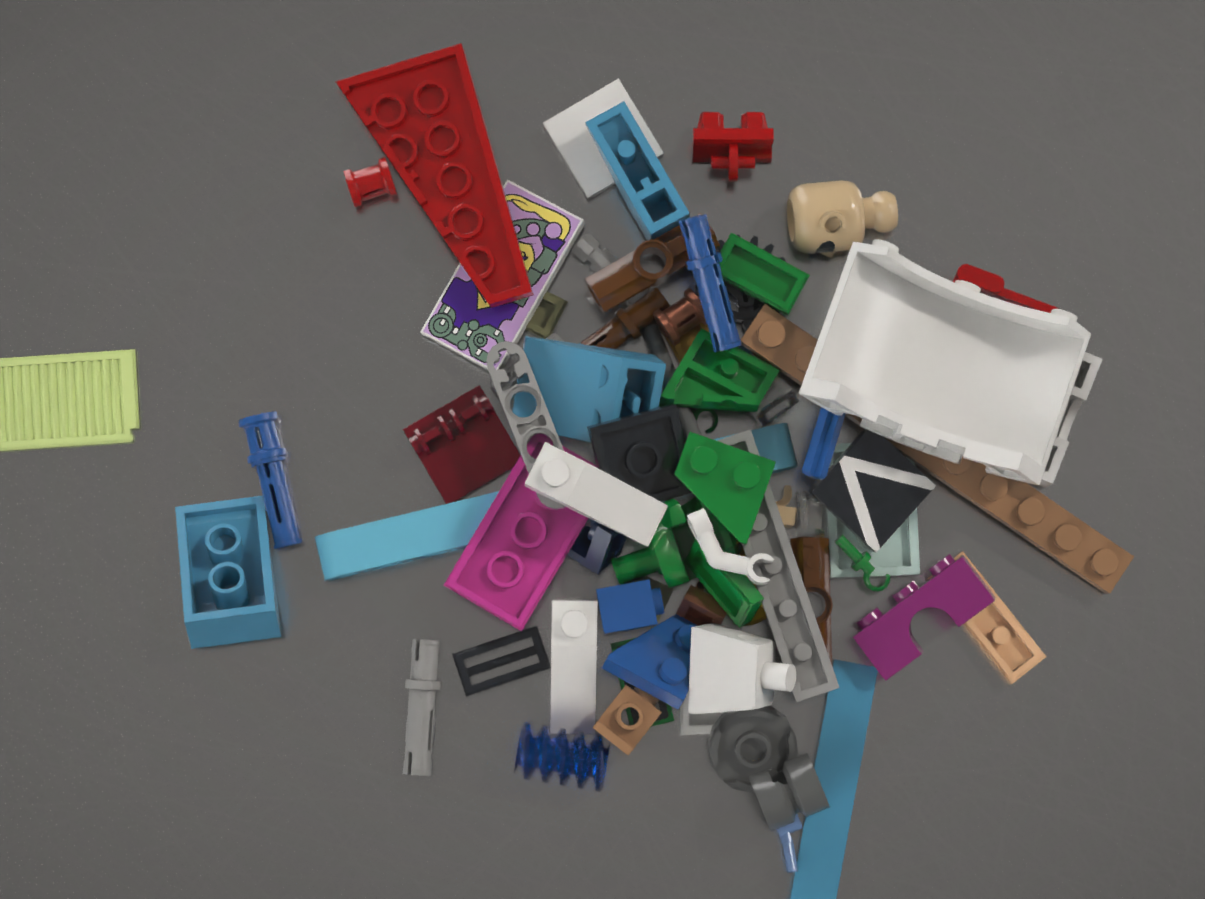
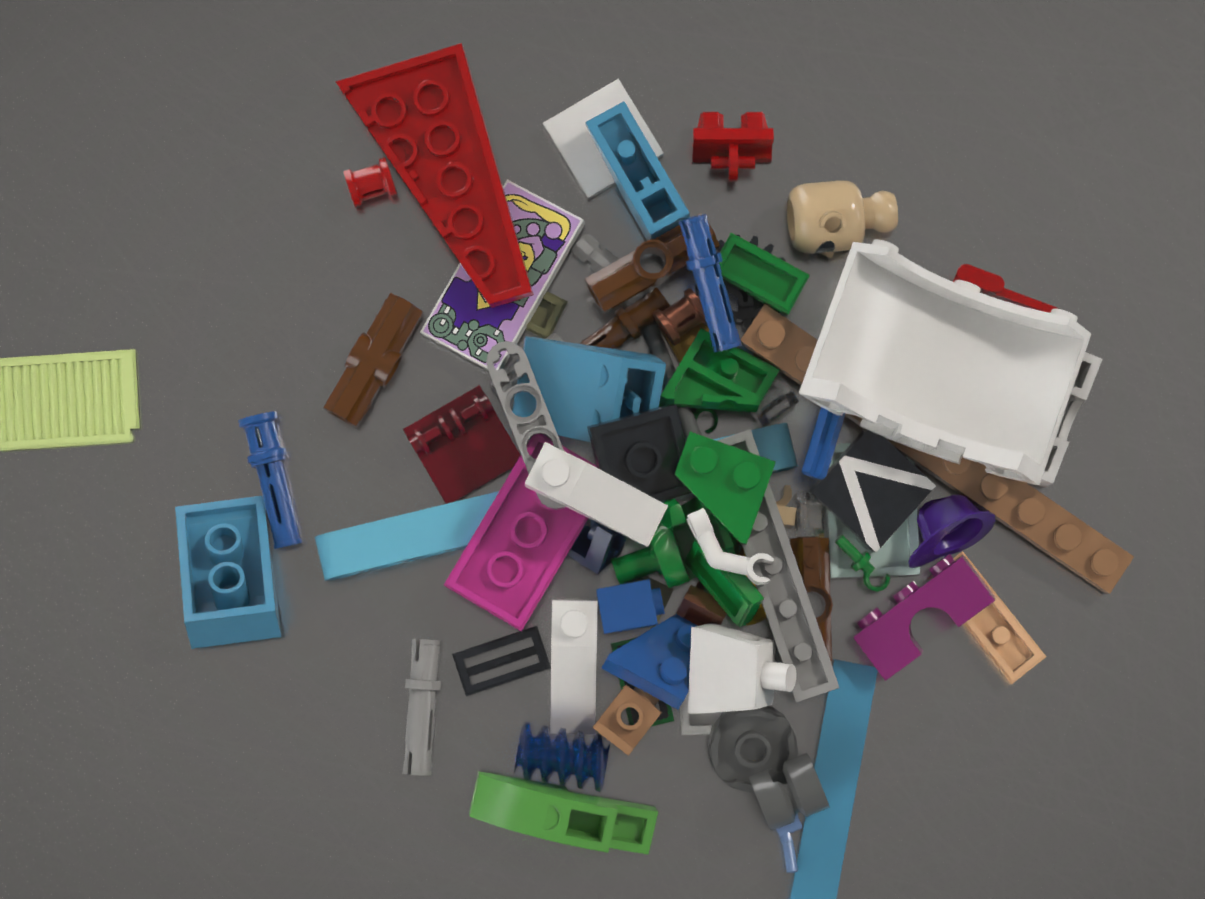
none -> reddish brown piece [323,293,424,428]
none -> bright green slope [469,771,658,855]
none -> dark purple piece [908,495,996,568]

